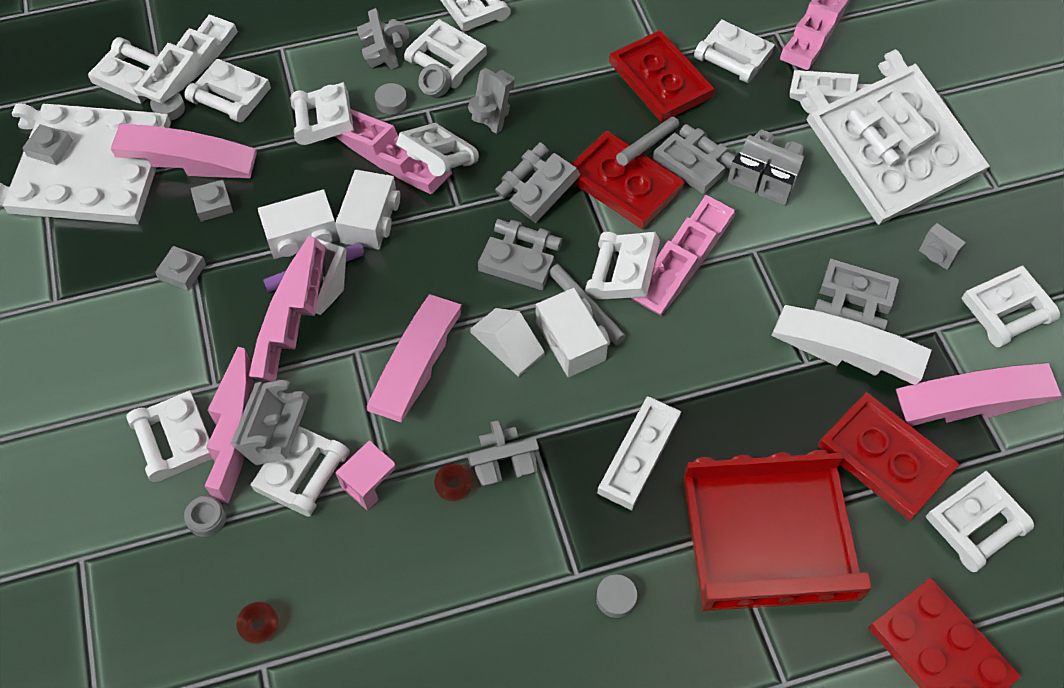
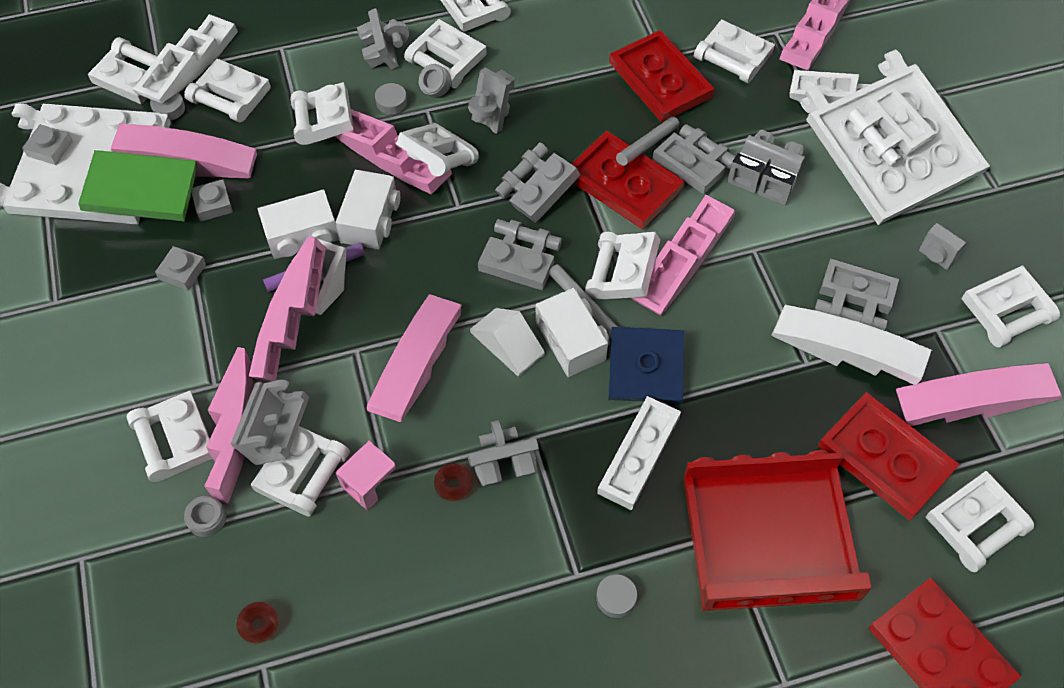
none -> bright green tile [78,150,197,221]
none -> dark blue plate [608,327,684,404]

